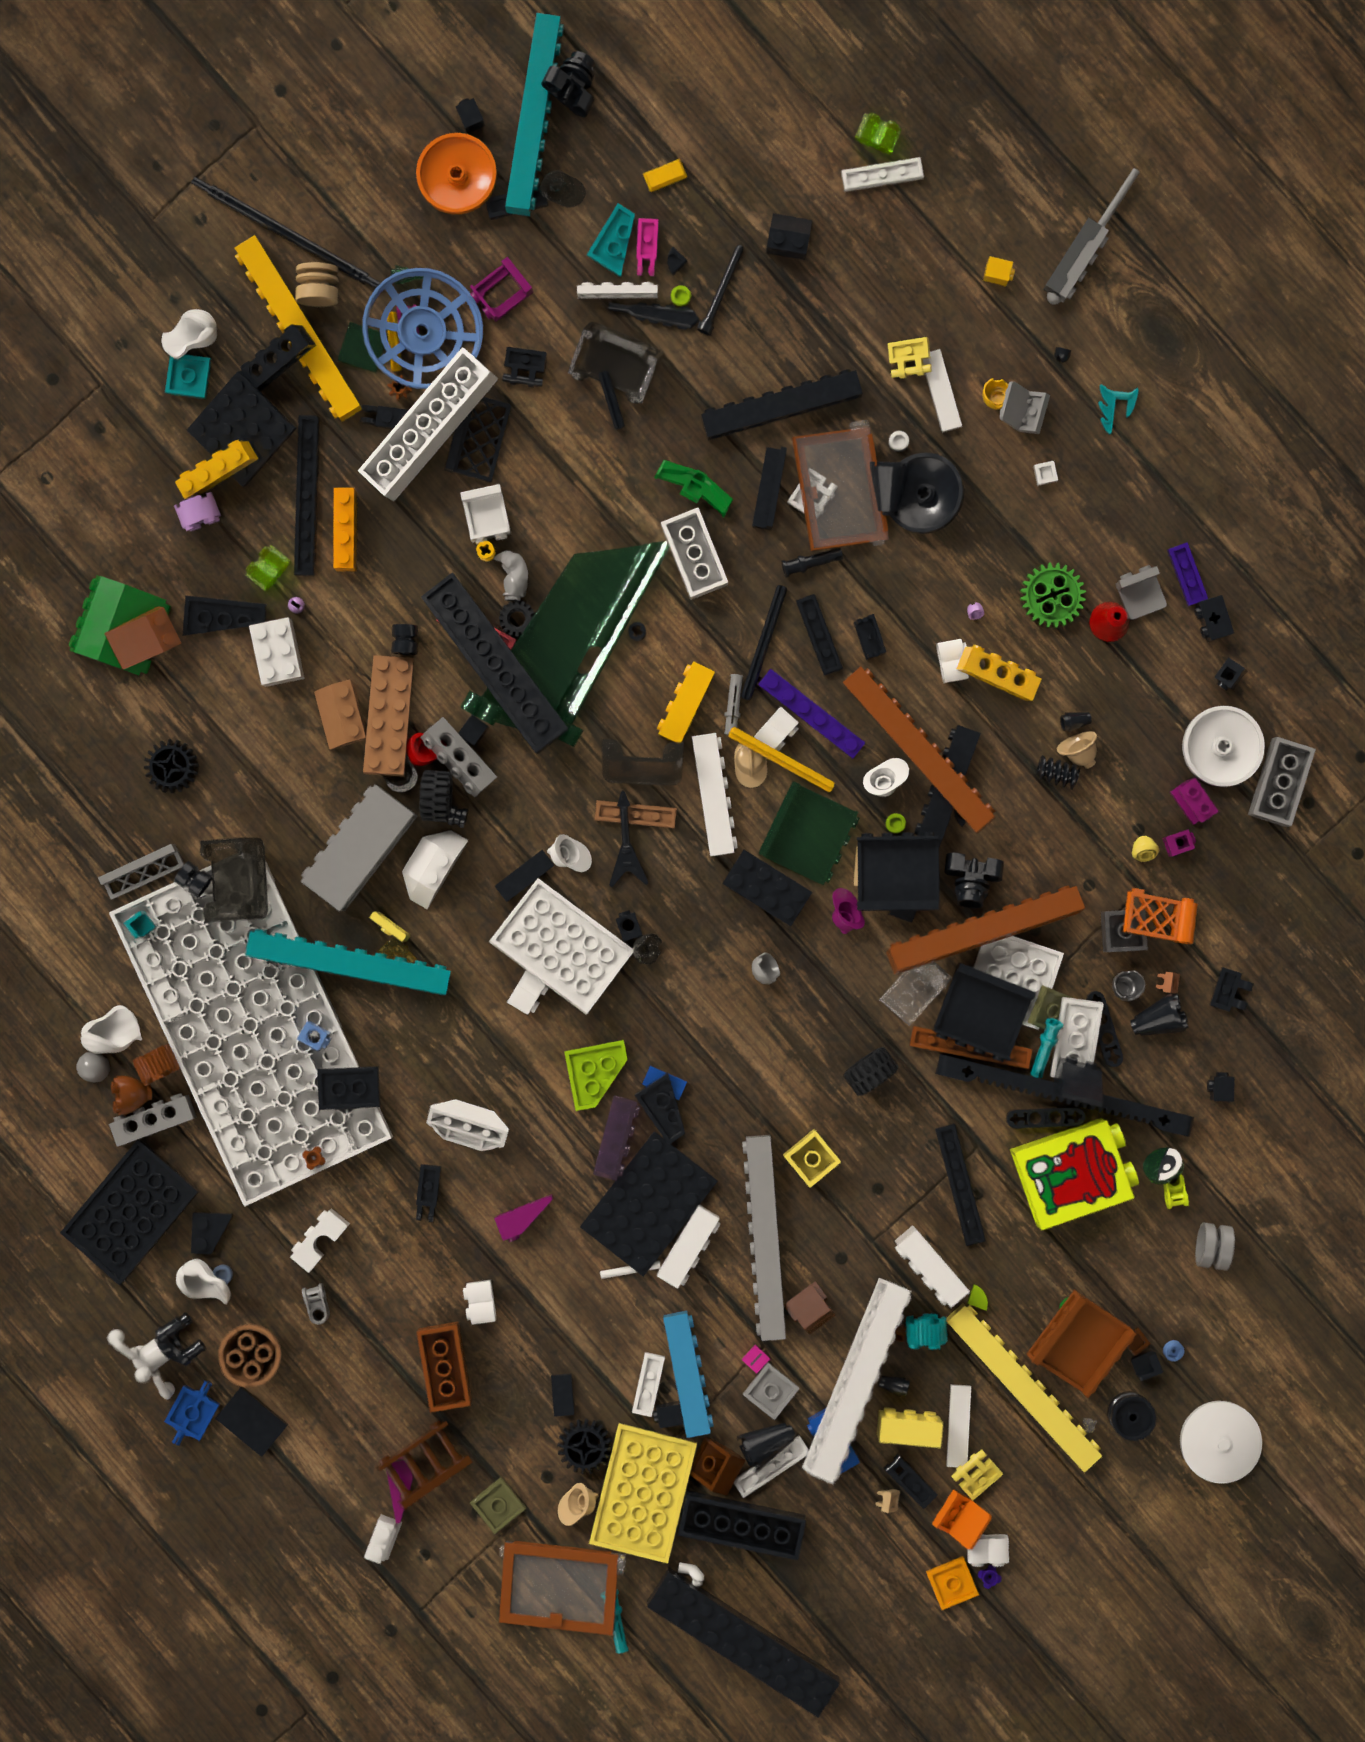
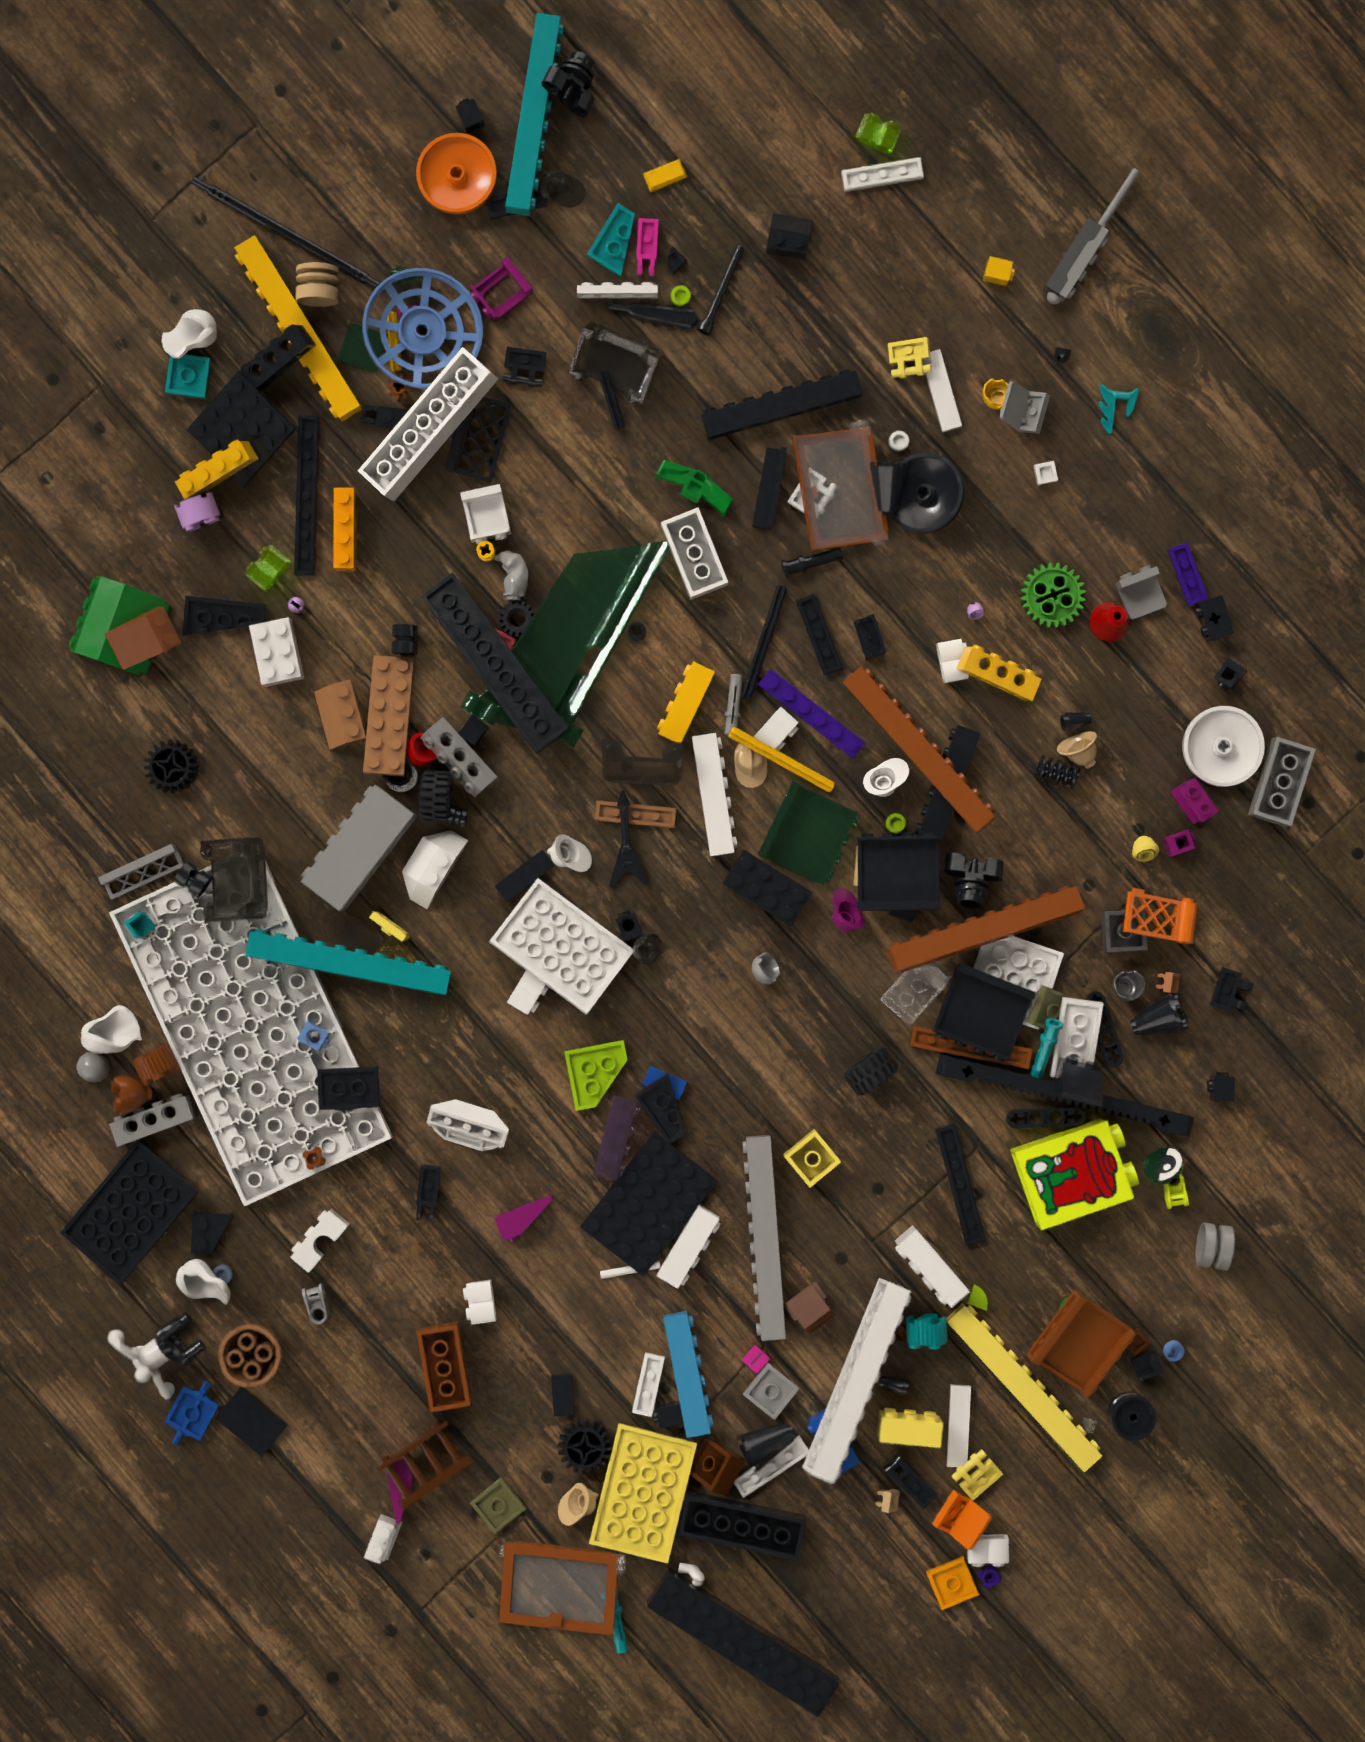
white dish [1180,1401,1262,1483] -> none

